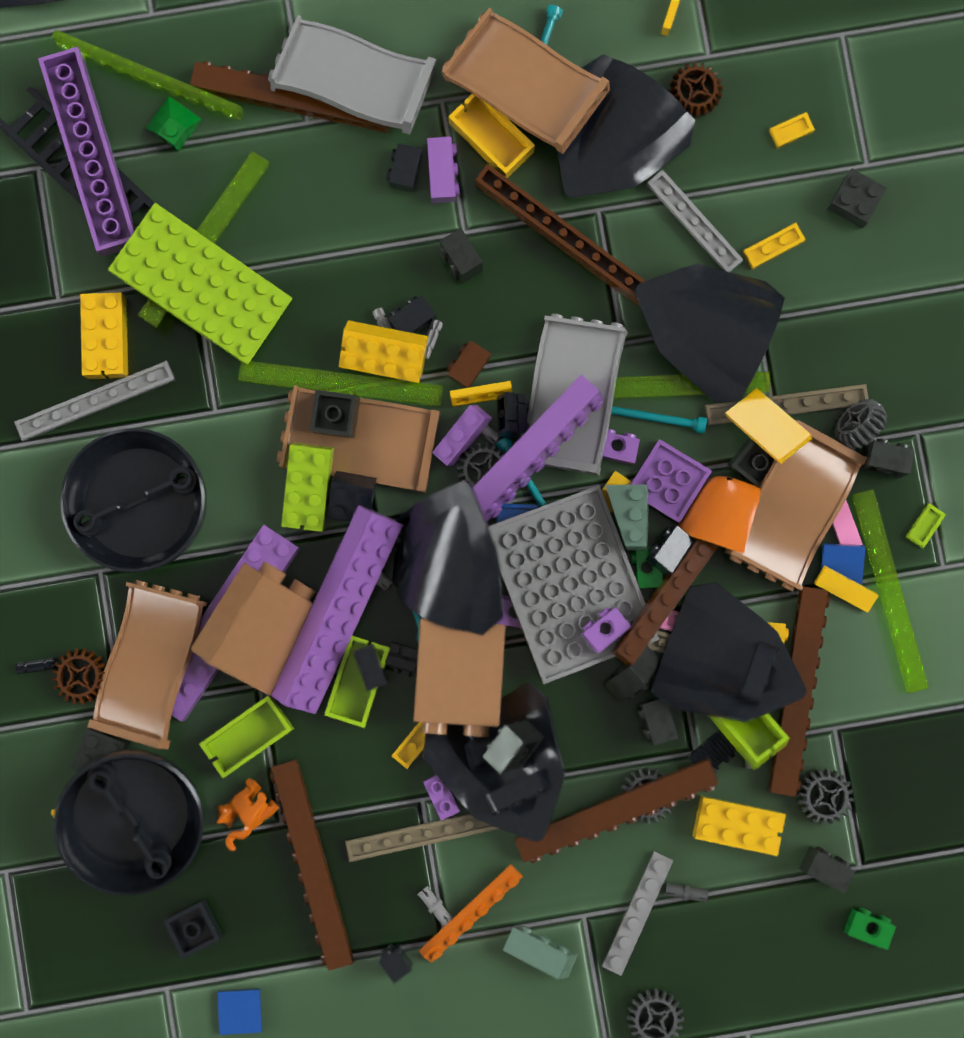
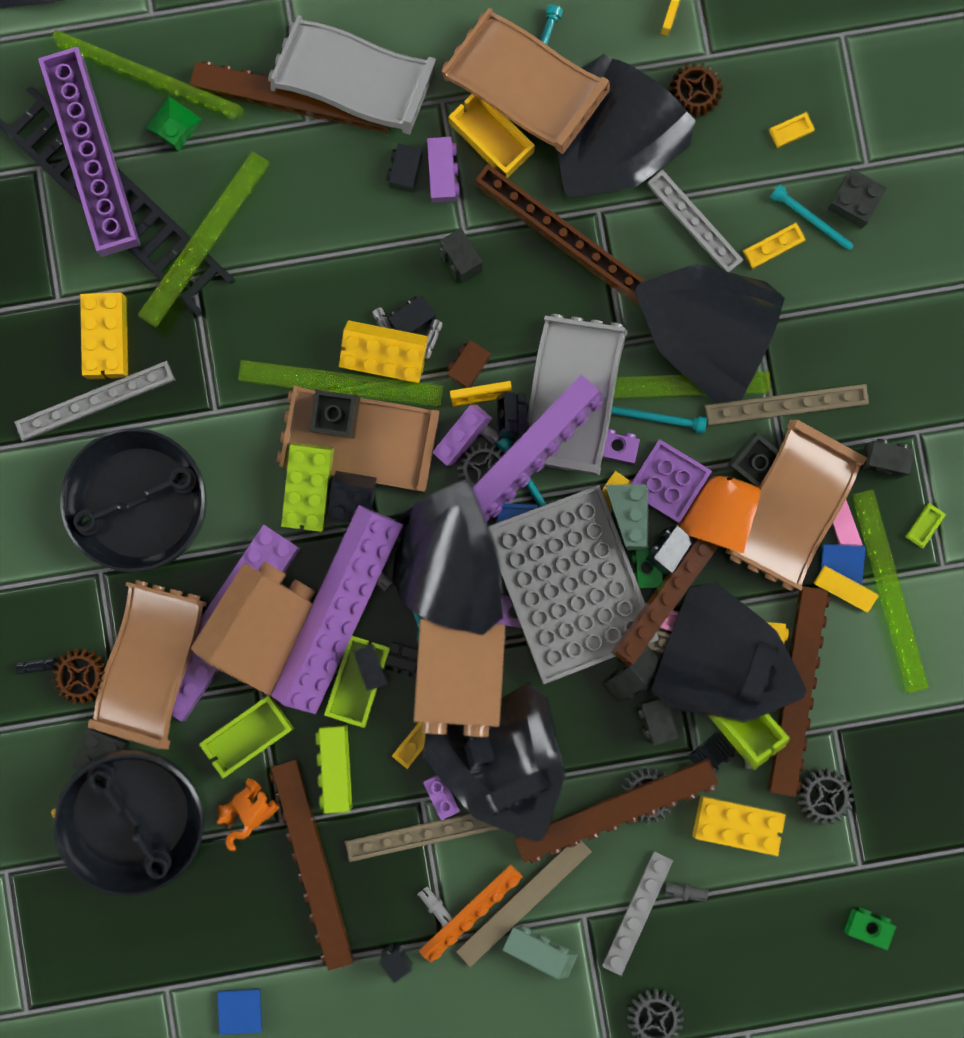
lime plate [108,203,293,365] -> none
black brick [163,898,224,959] -> none
pearl dark grey brick [483,720,544,774] -> none
medium lavender brick [581,607,631,654] -> none
yellow tile [726,388,812,464] -> none
pearl dark grey brick [799,846,856,894] -> none
dark grey gear [833,398,888,450] -> none
none -> lime piece [316,725,352,814]
none -> dark tan tile [456,840,592,967]
none -> teal piece [770,184,853,250]

